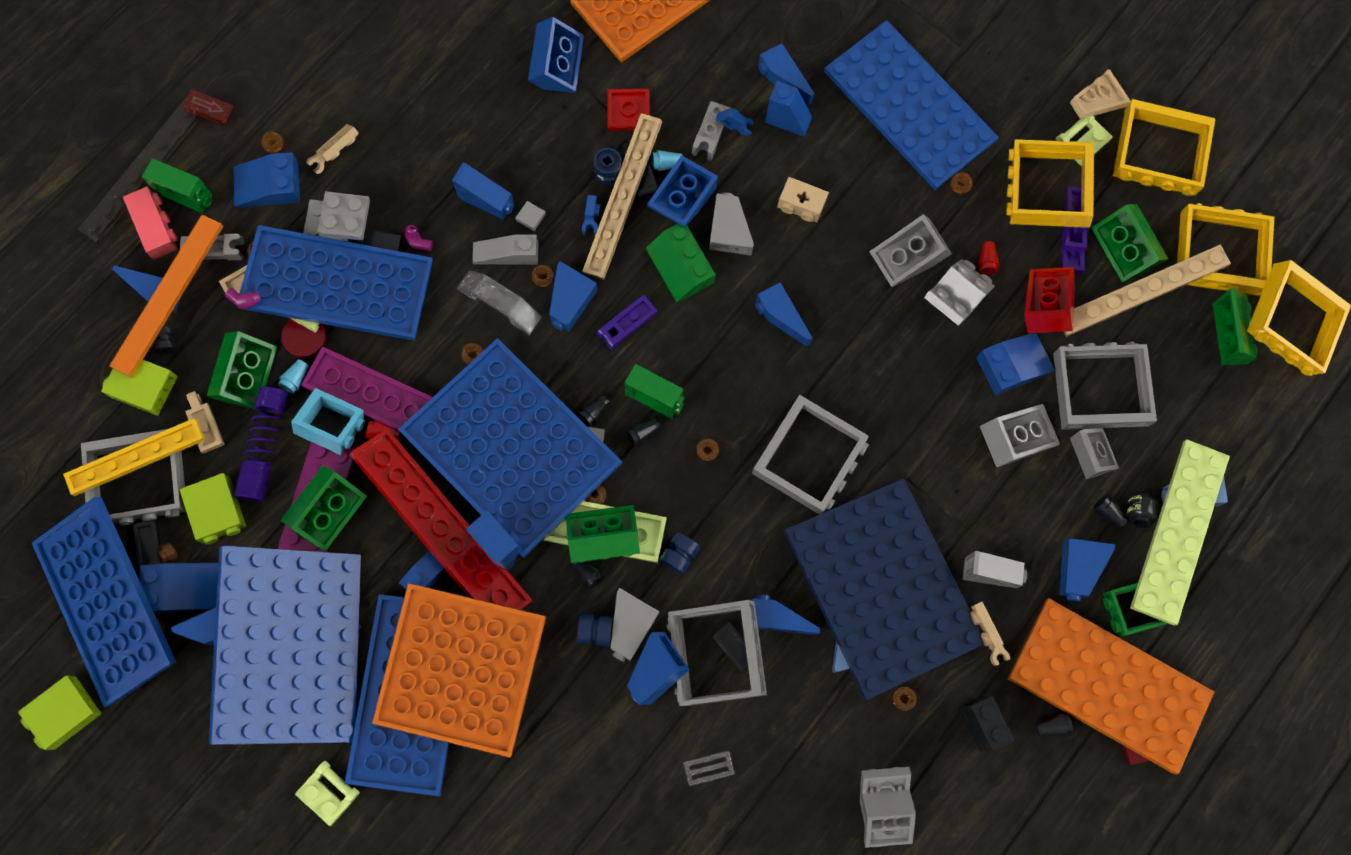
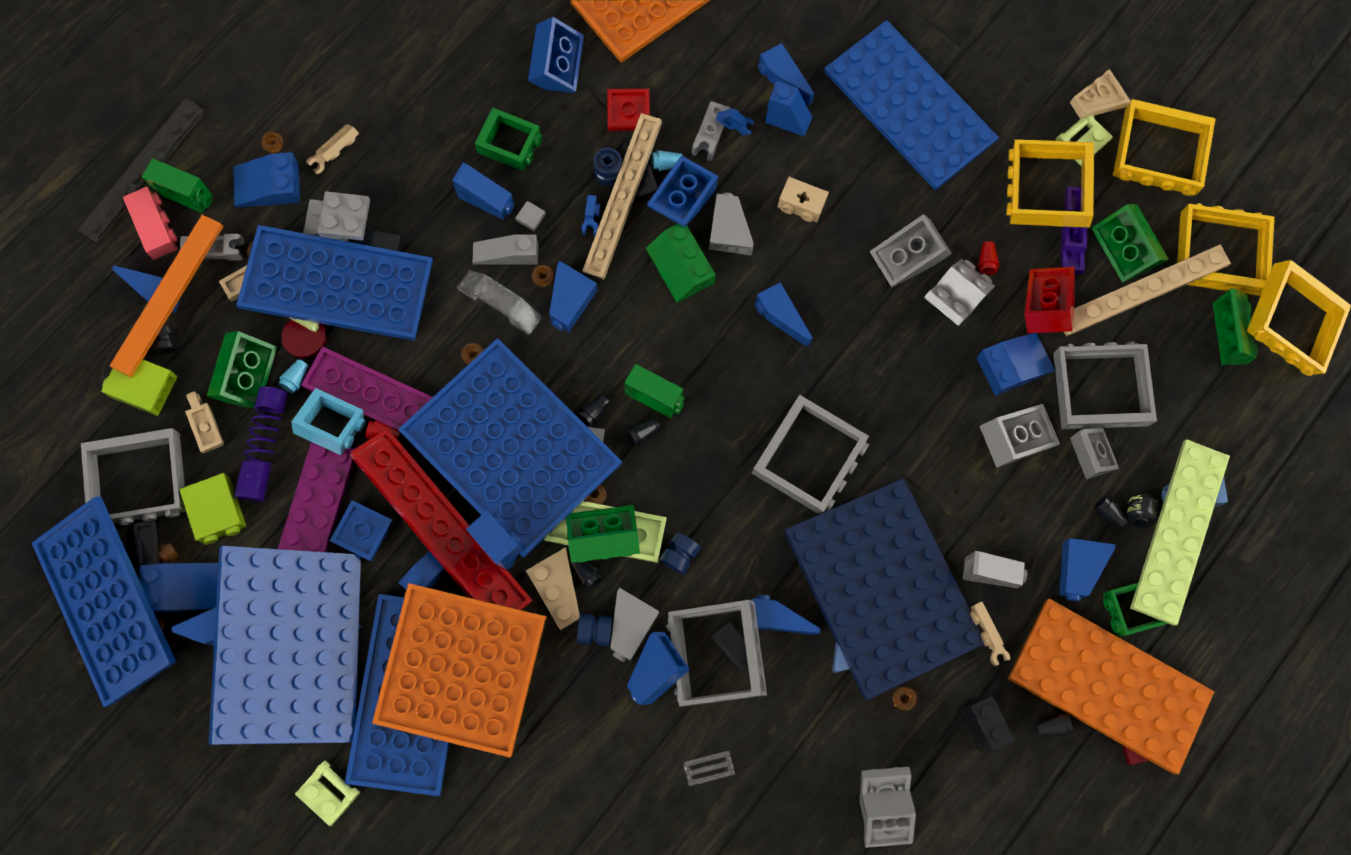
lime brick [18,675,102,750] -> none
yellow plate [63,418,205,496] -> none
clear red tile [183,89,233,126] -> none
magenta arm [225,288,261,309] -> none
green slope [281,465,367,552] -> none
magenta arm [405,225,433,251] -> none
dark purple plate [597,295,658,350] -> none
clear orange plate [697,439,719,461] -> none
clear orange plate [951,173,972,194] -> none
none -> blue plate [330,501,394,562]
none -> green window [475,108,542,171]
none -> tan wing [526,547,580,630]

